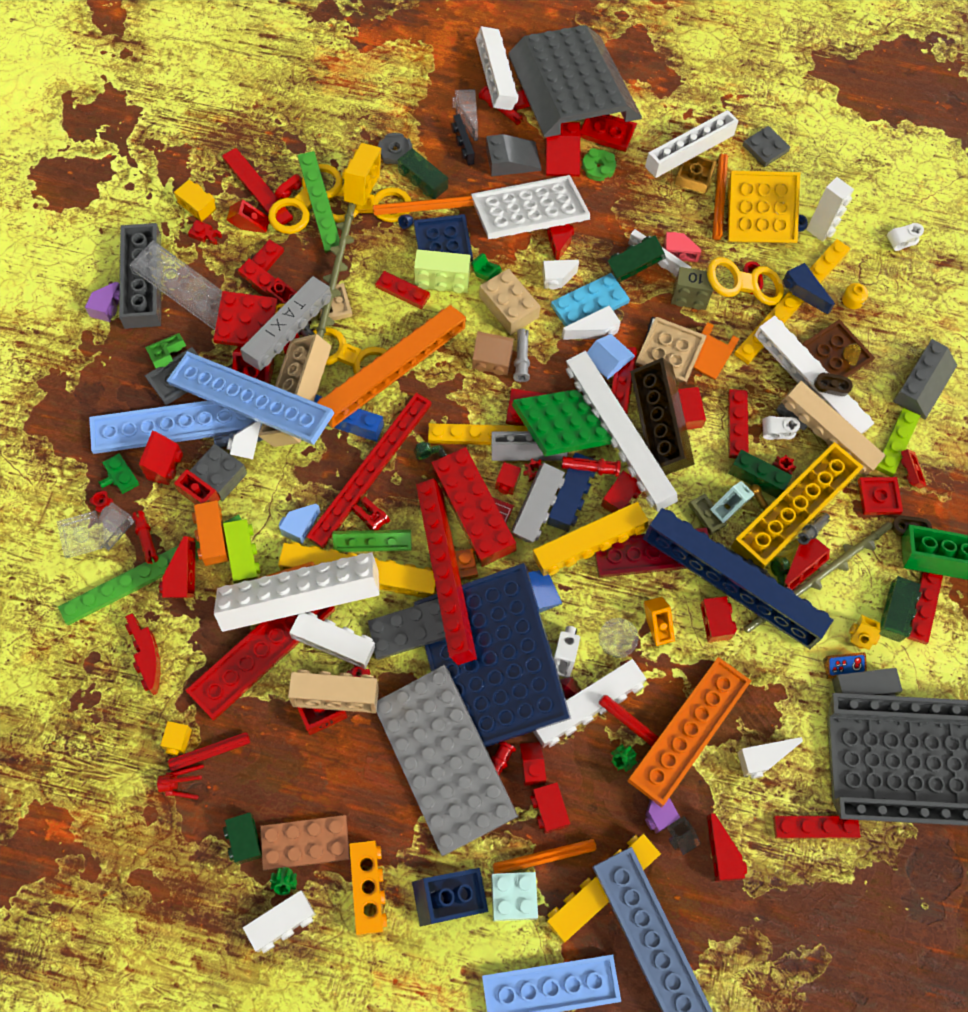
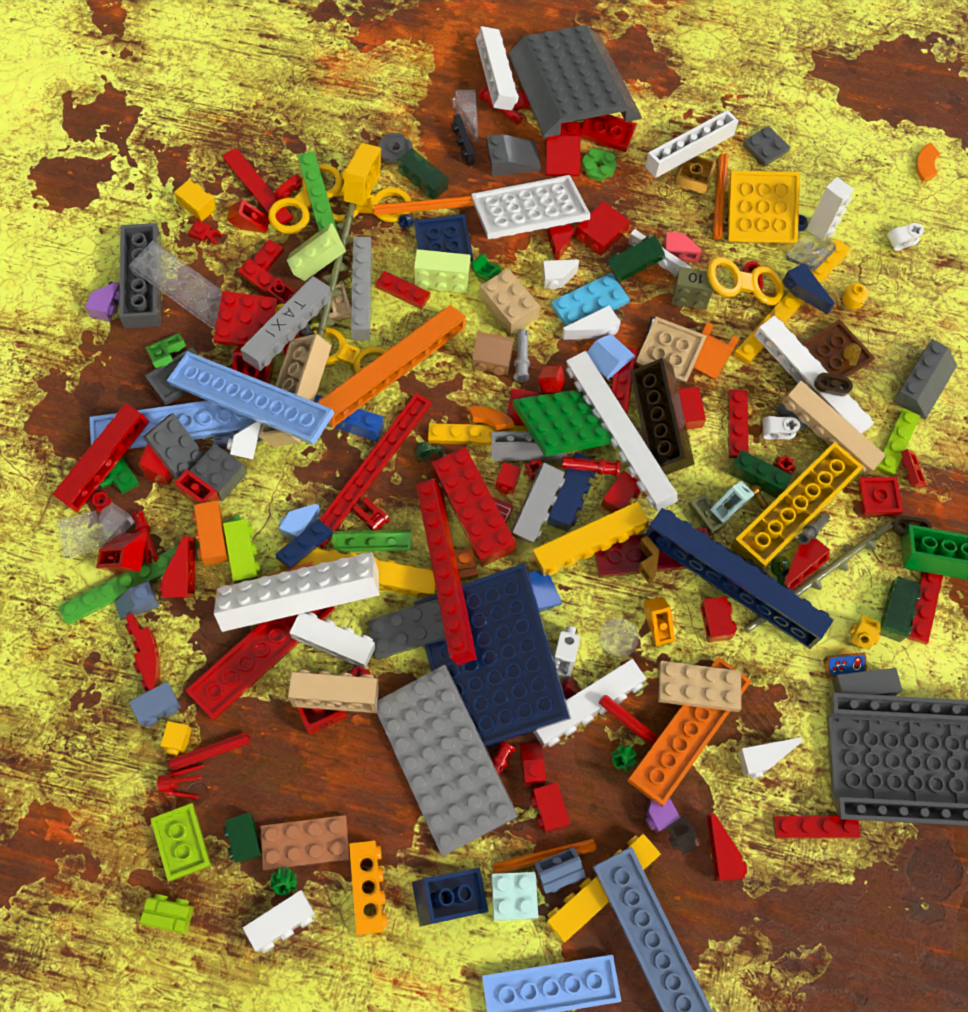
none -> red brick [53,403,150,512]
none -> red slope [96,532,147,573]
none -> sand blue slope [115,581,160,621]
none -> sand blue brick [129,682,182,727]
none -> lime brick [140,894,194,934]
none -> dark grey plate [143,413,204,480]
none -> lime plate [151,803,211,882]
none -> dark blue plate [276,519,333,570]
none -> yellowish green slope [287,223,346,281]
none -> light grey brick [351,237,372,340]
none -> orange tile [468,406,514,431]
none -> sand blue brick [534,847,586,894]
none -> red brick [538,365,565,394]
none -> red brick [575,201,630,256]
none -> pearl gold slope [638,535,659,585]
none -> tan plate [658,661,741,712]
none -> clear plate [785,234,836,271]
none -> orange tile [916,142,941,182]

